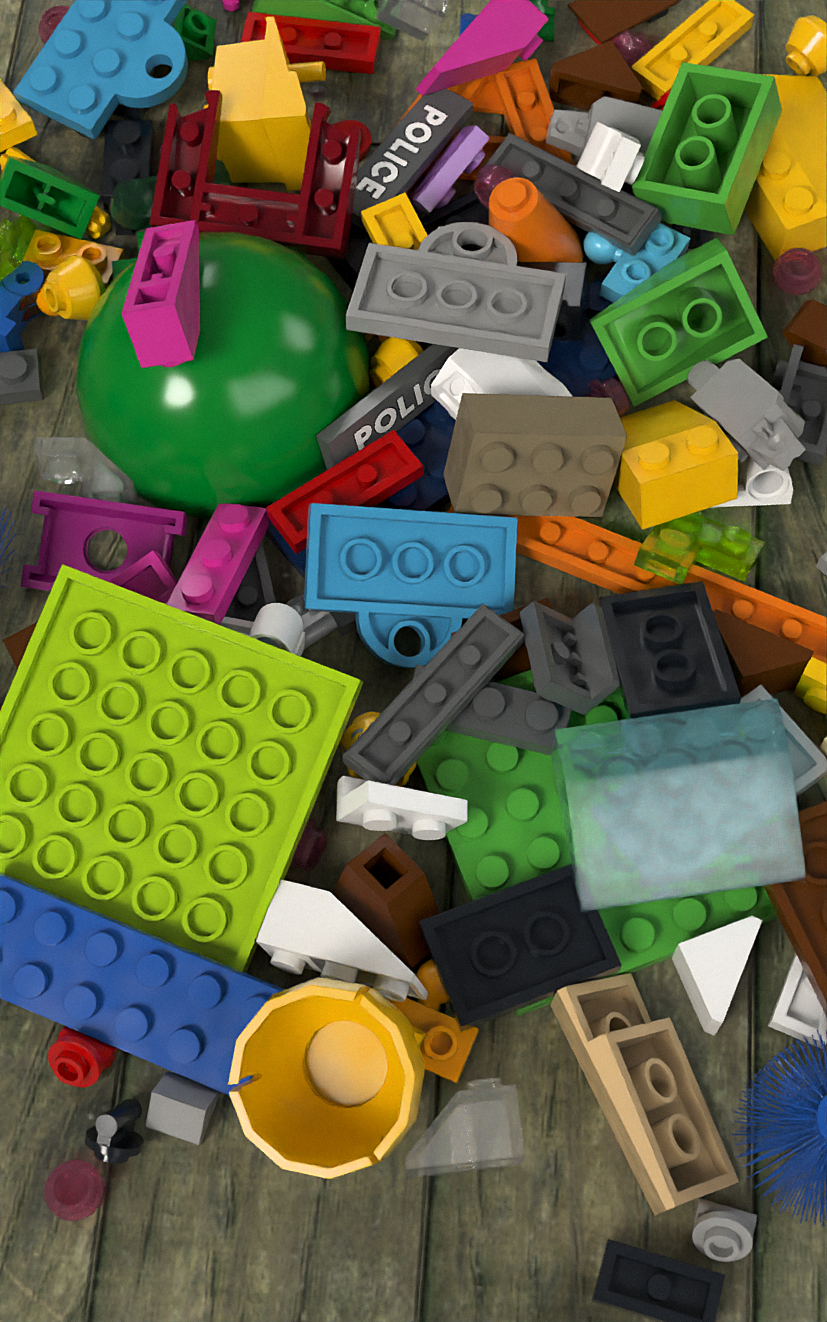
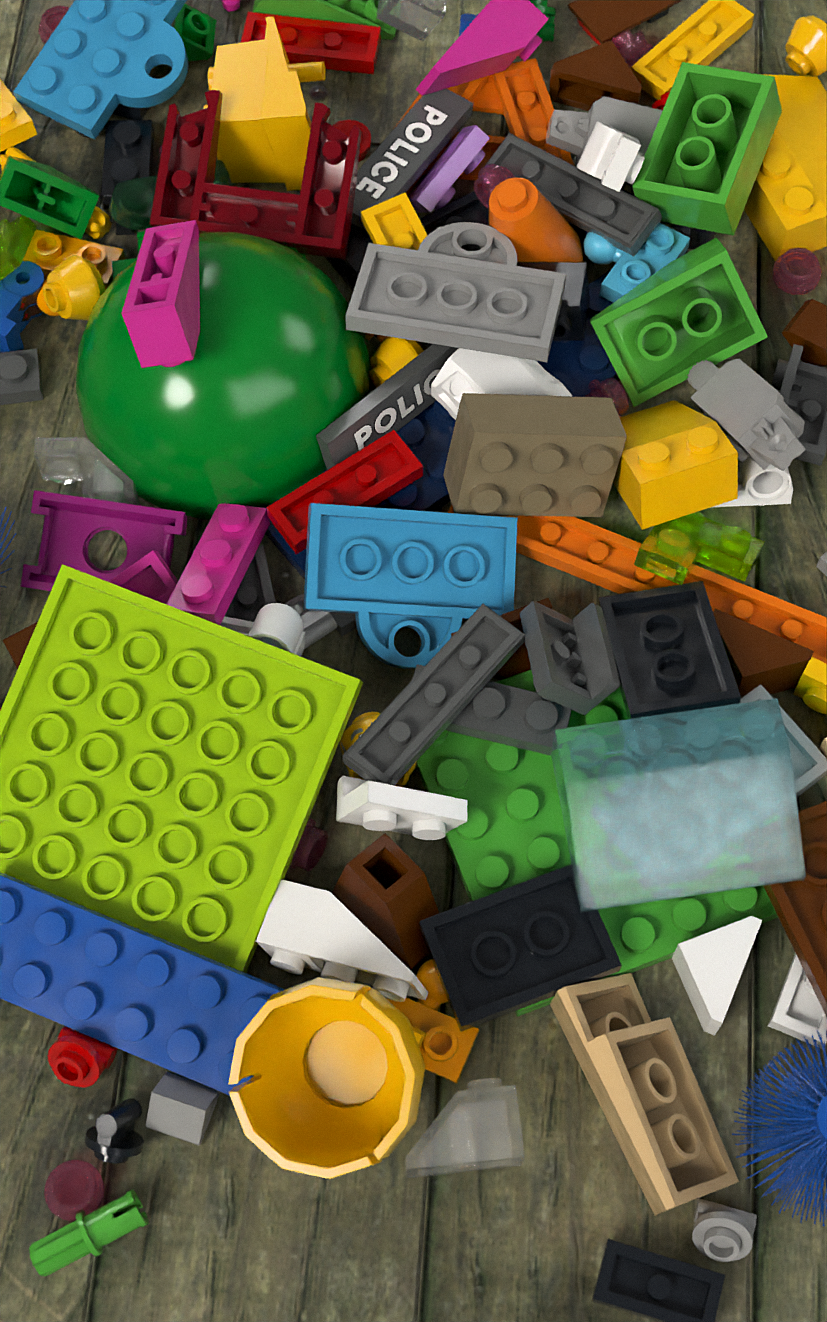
none -> bright green axle [29,1189,149,1276]

